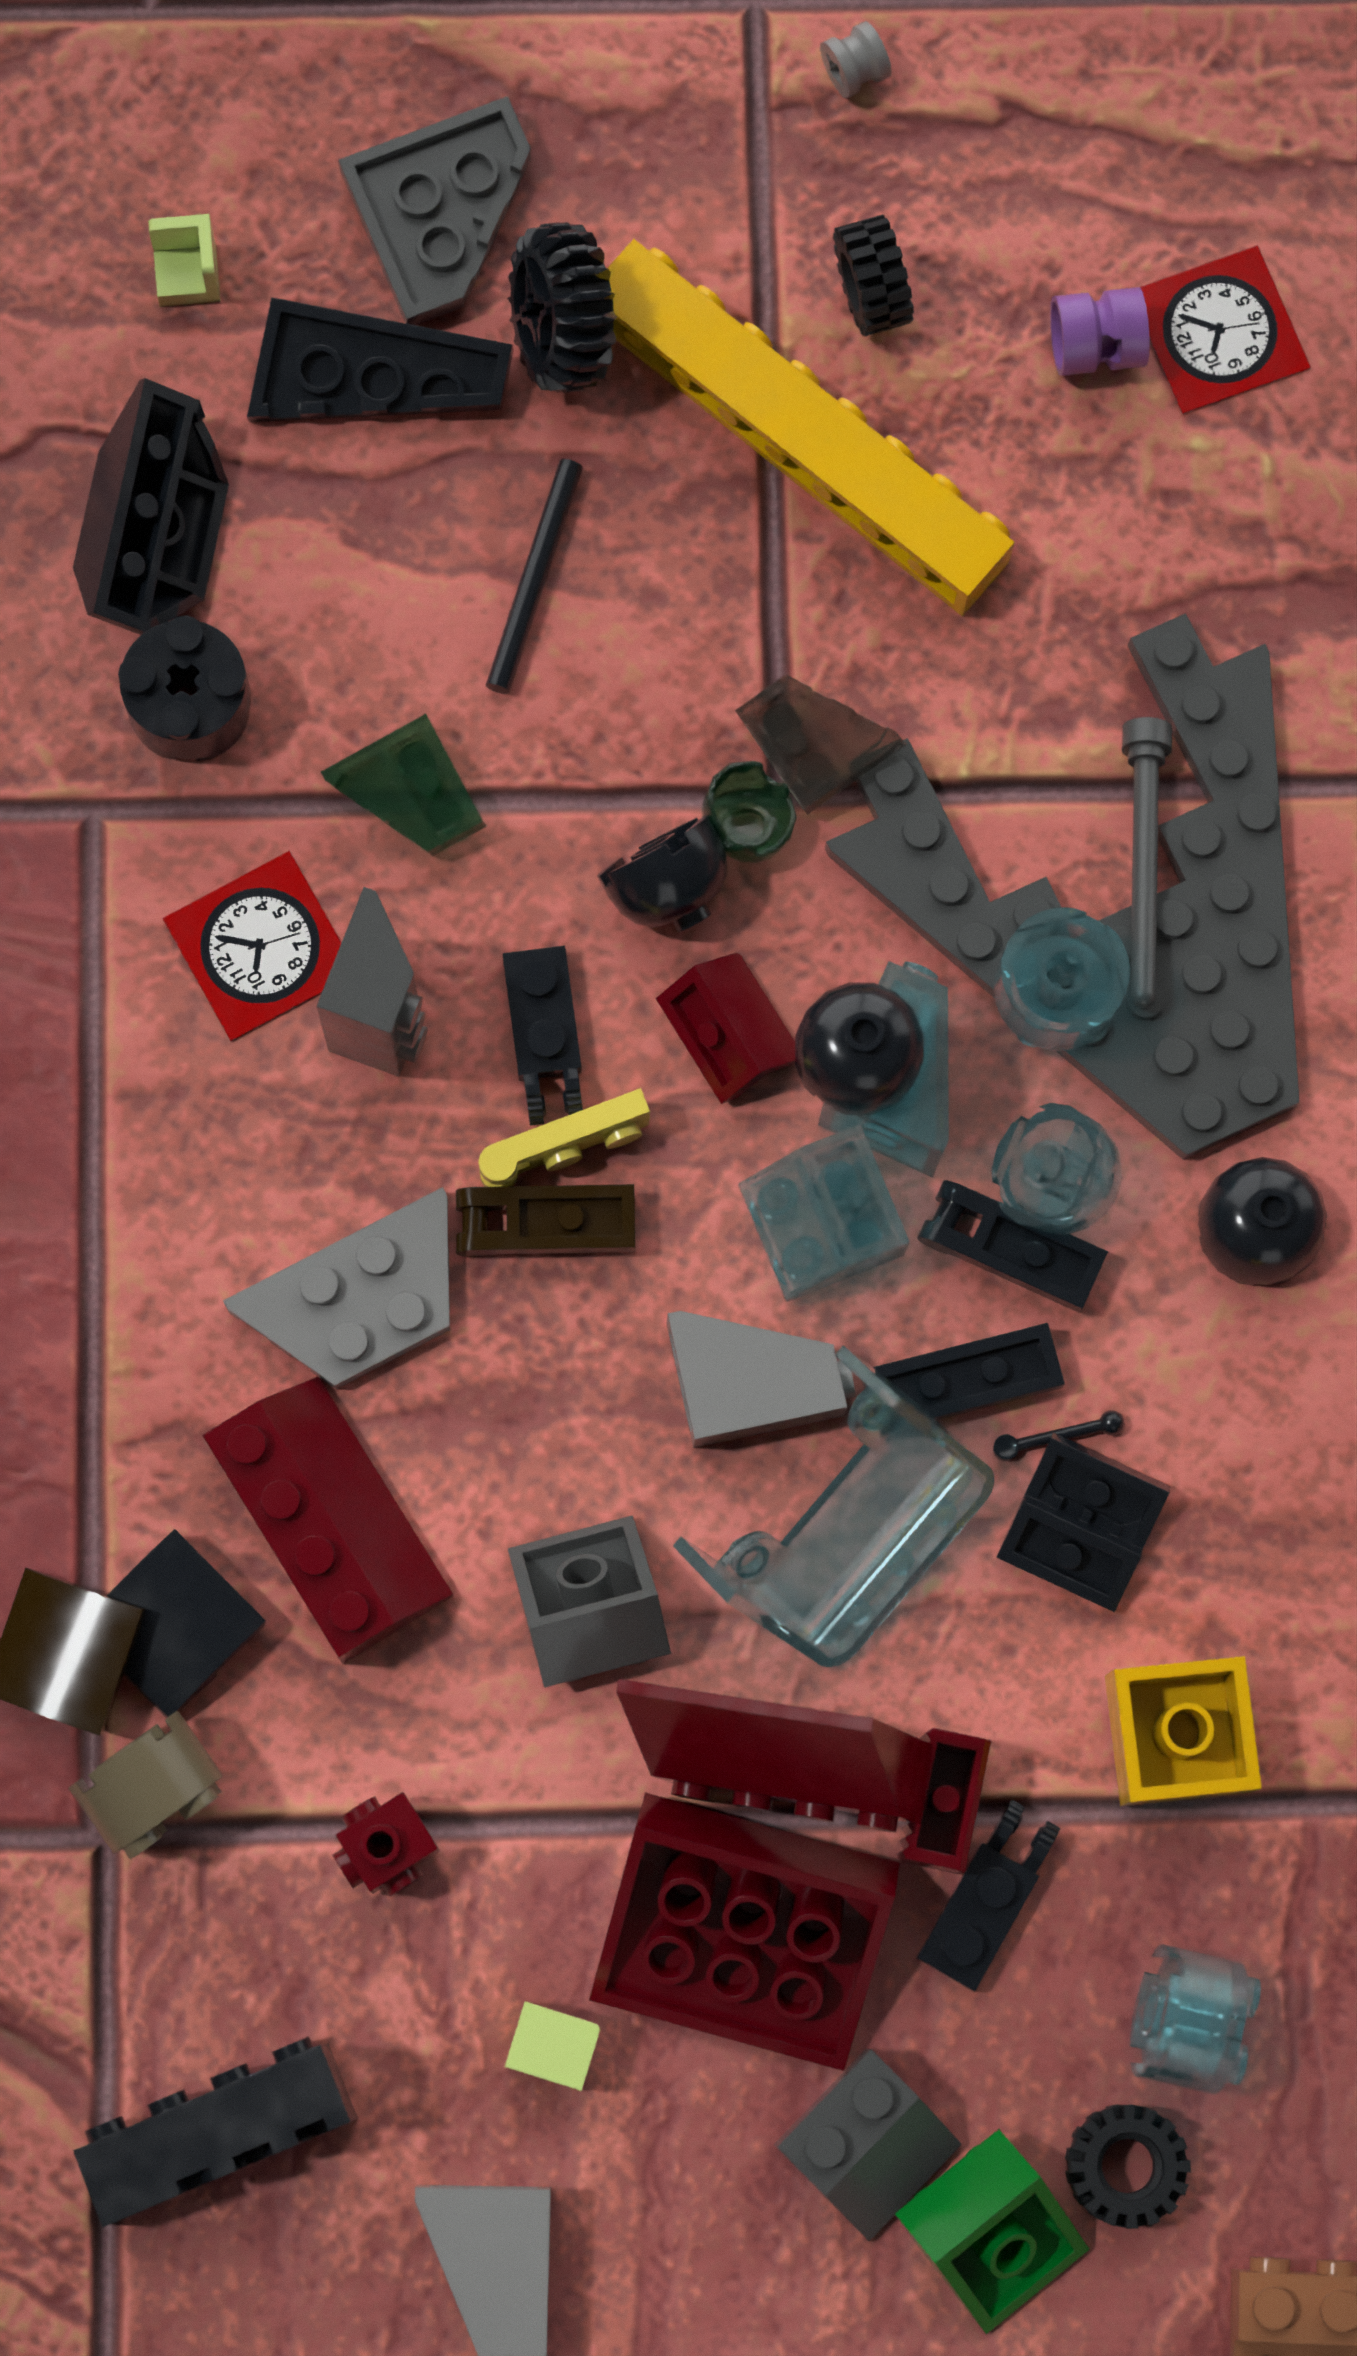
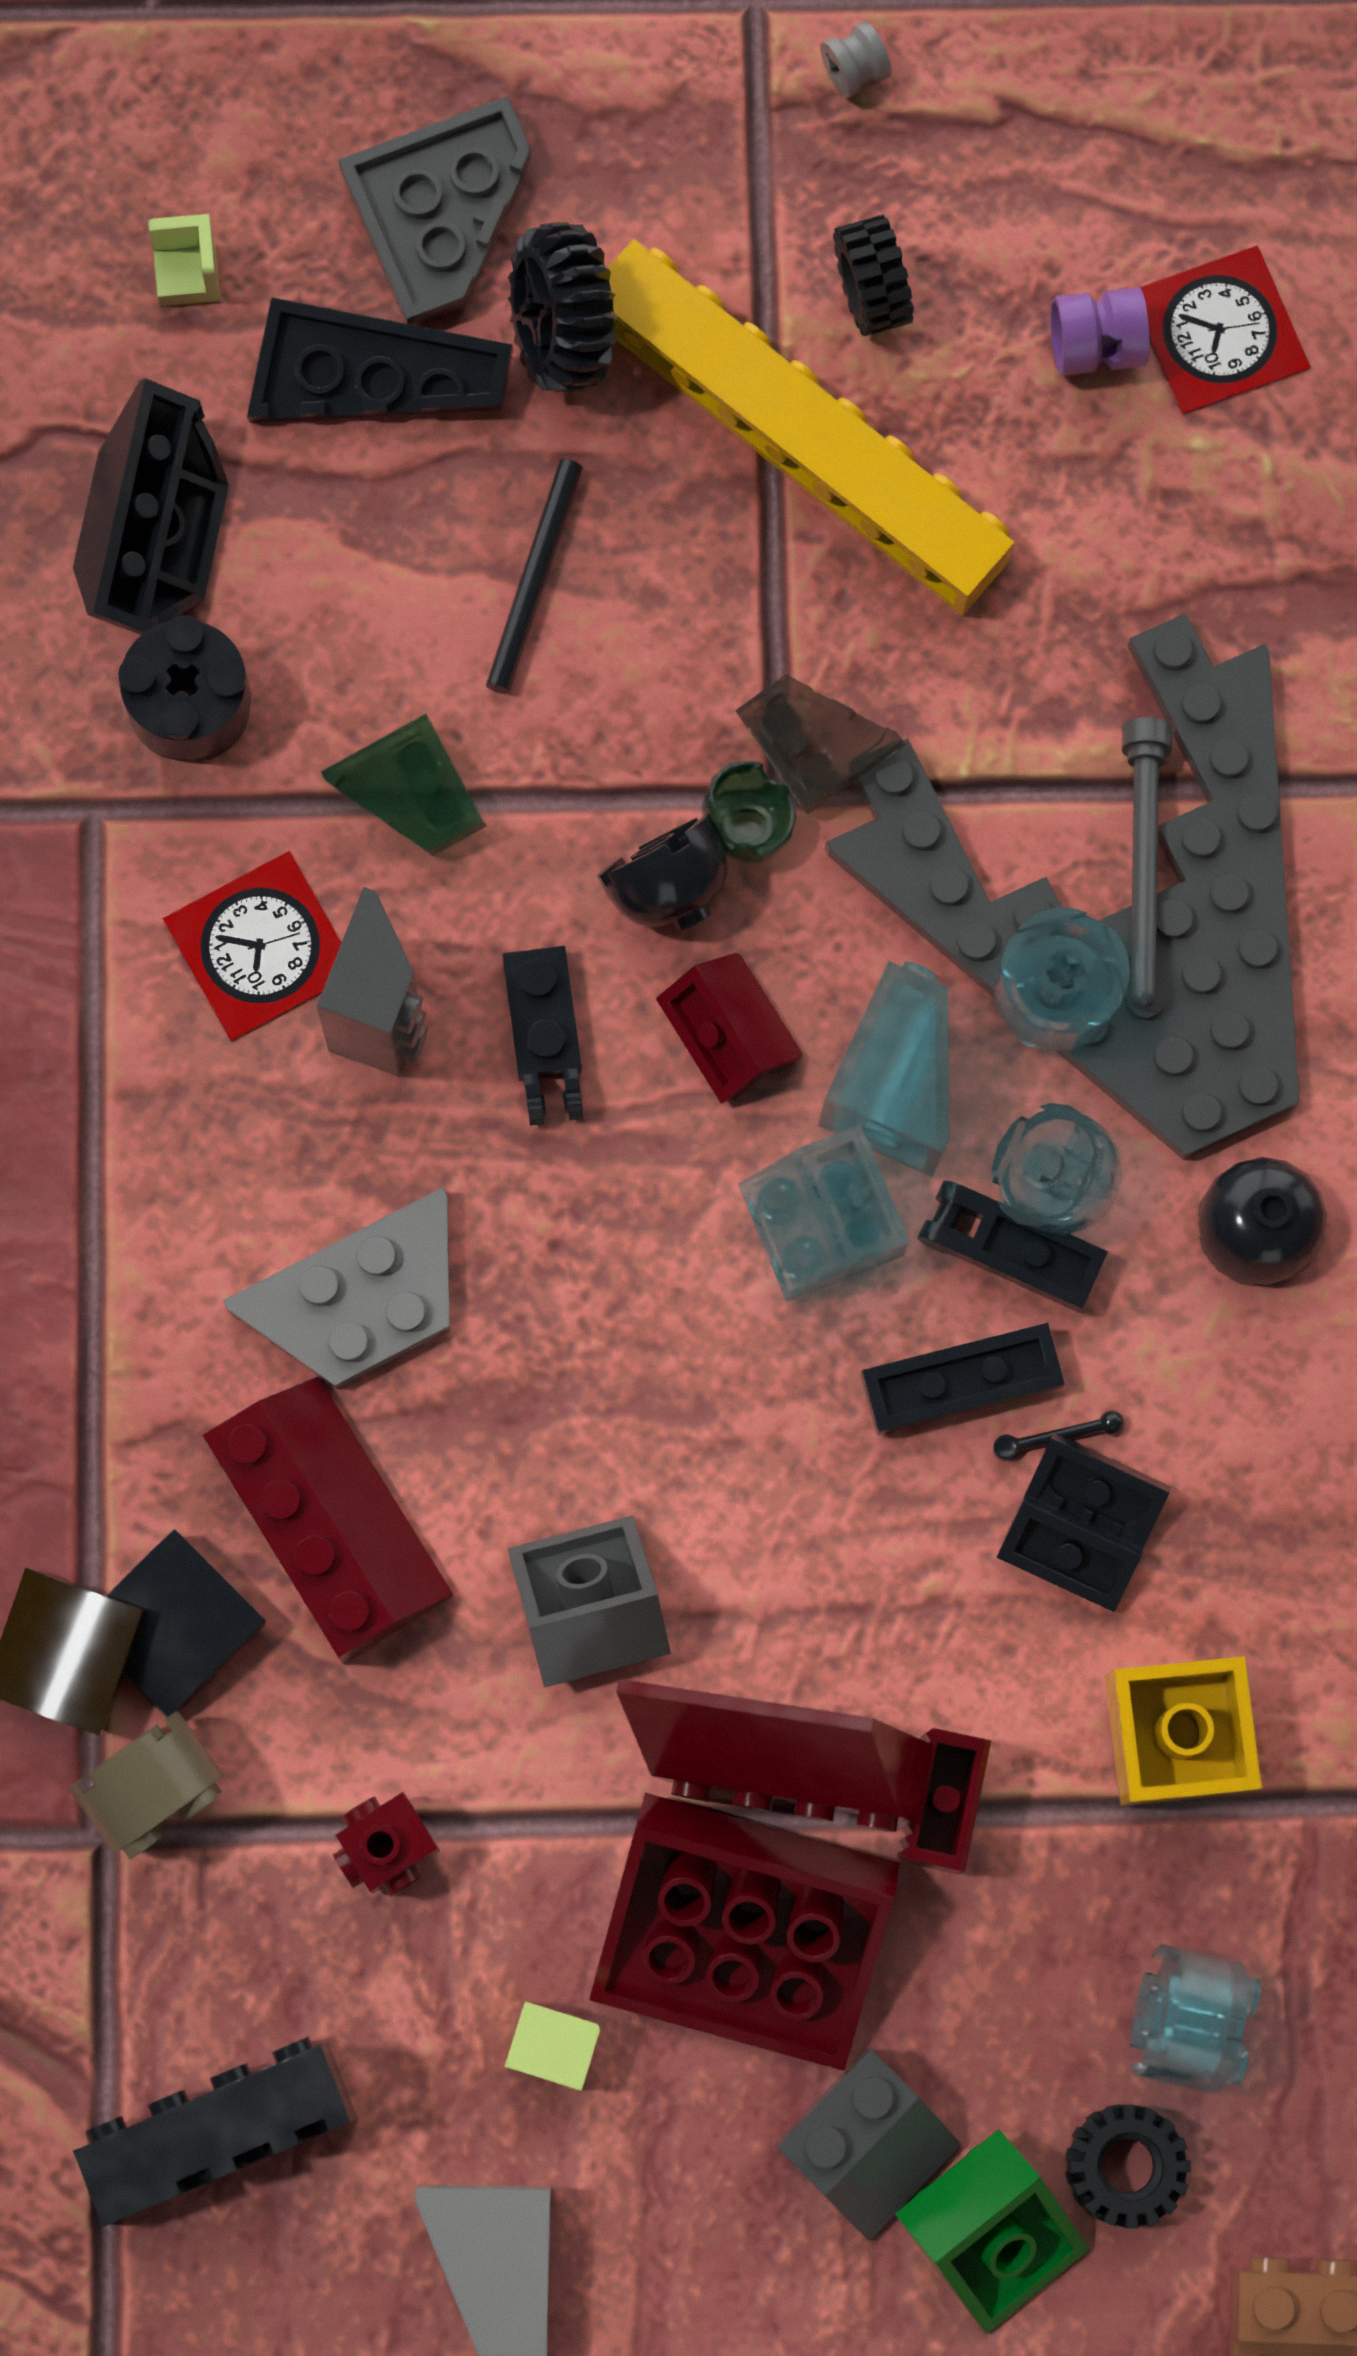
dark brown plate [455,1184,635,1257] -> none
light yellow plate [478,1088,650,1187] -> none
light grey slope [666,1311,855,1448] -> none
clear light blue windscreen [673,1345,994,1667] -> none
black cylinder [795,982,924,1115] -> none
black hinge [916,1800,1060,1992] -> none

